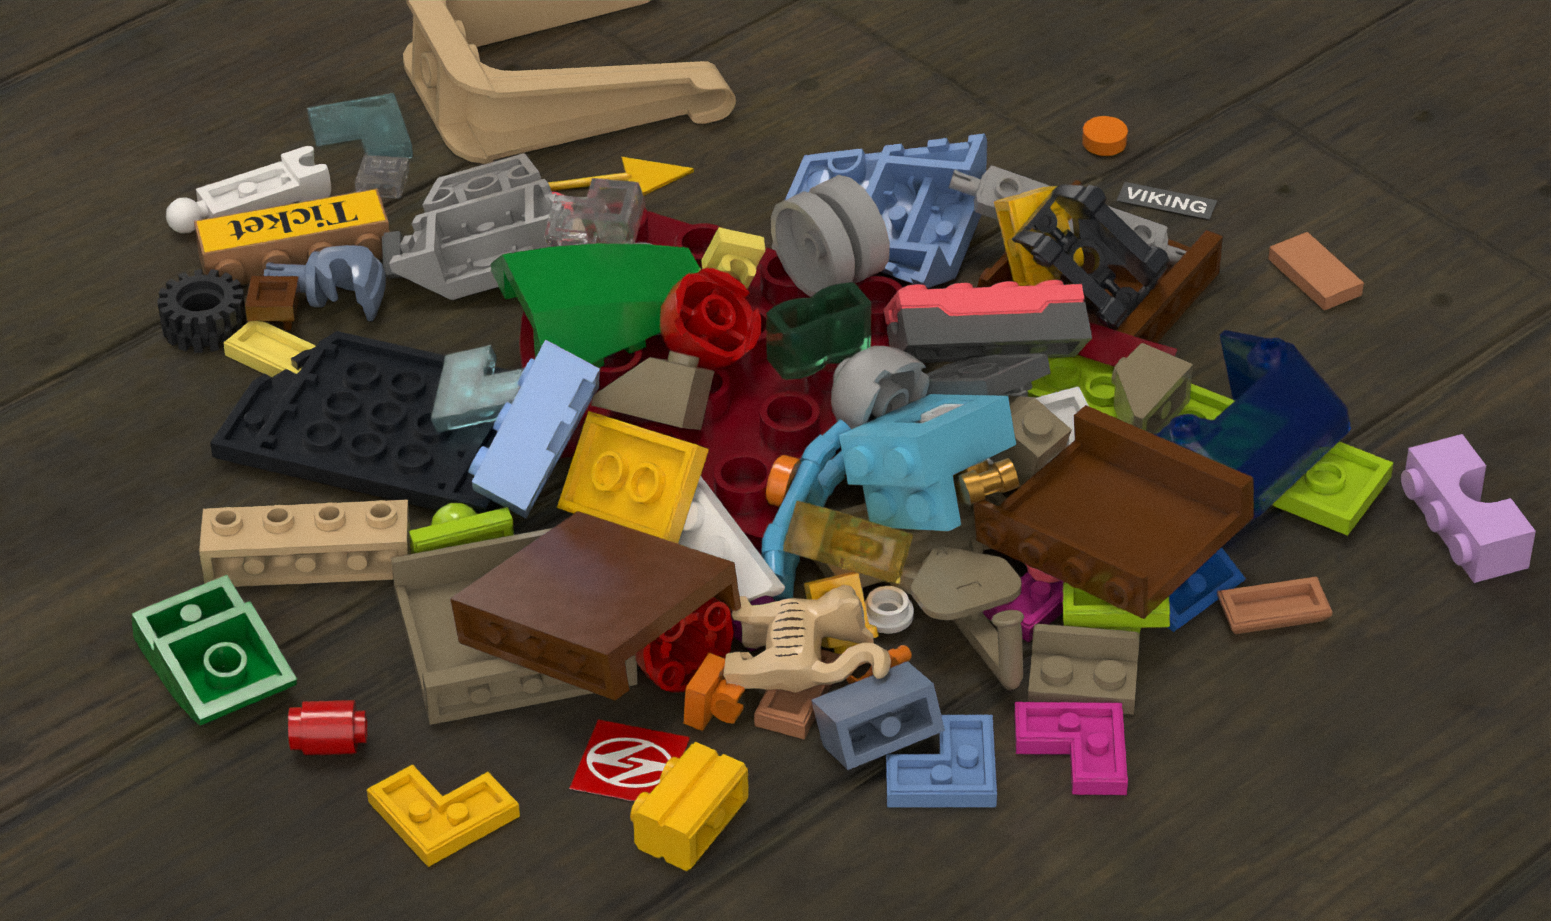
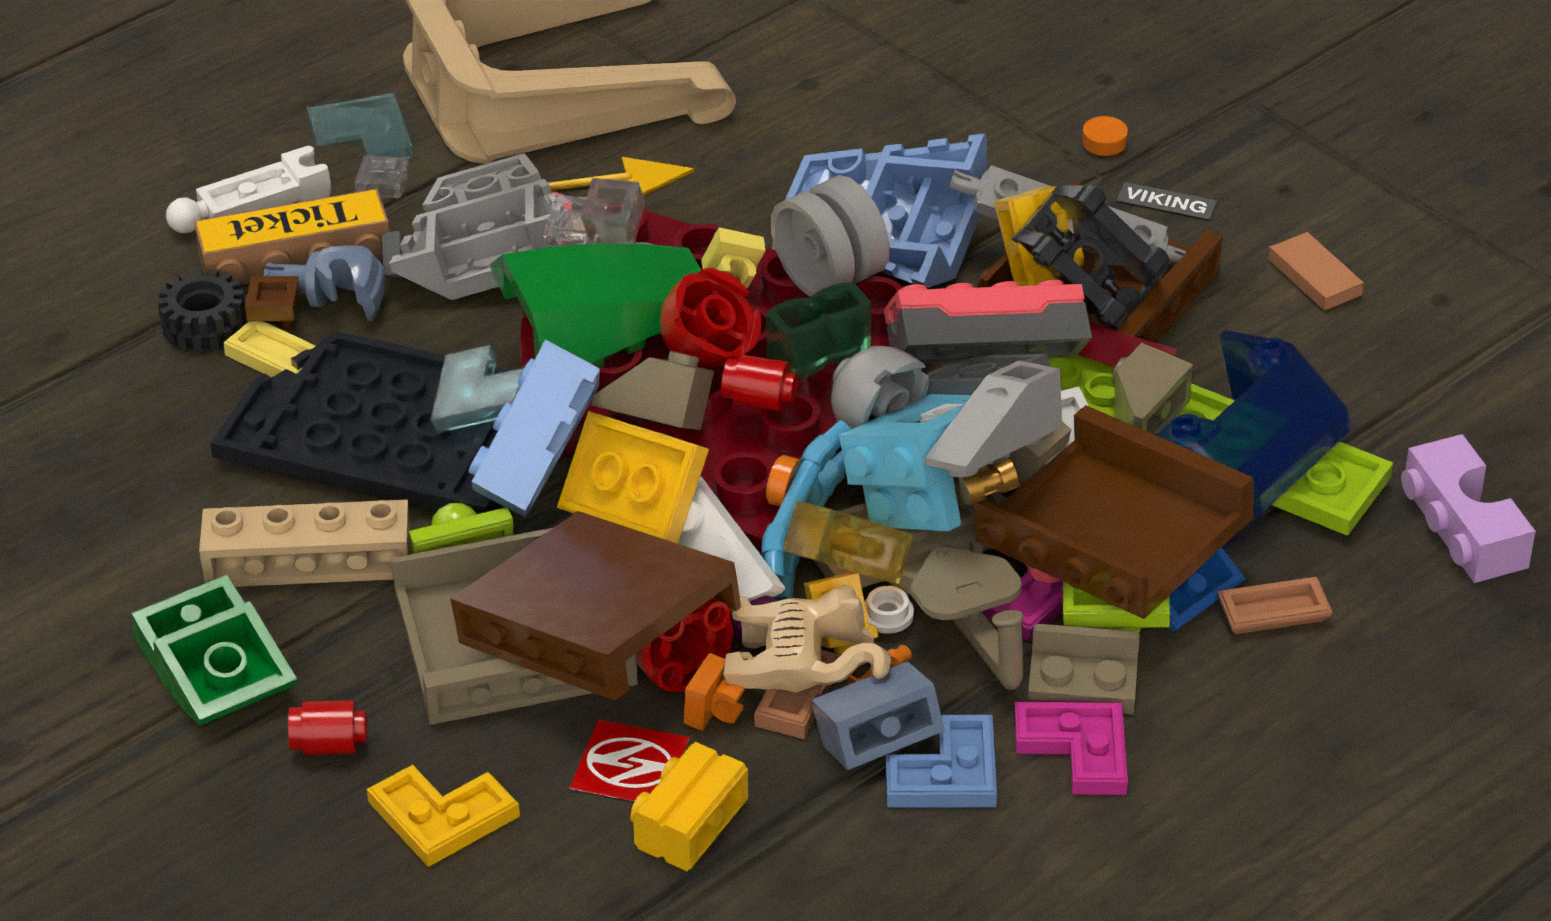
none -> red brick [721,355,799,412]
none -> light grey slope [925,360,1062,477]

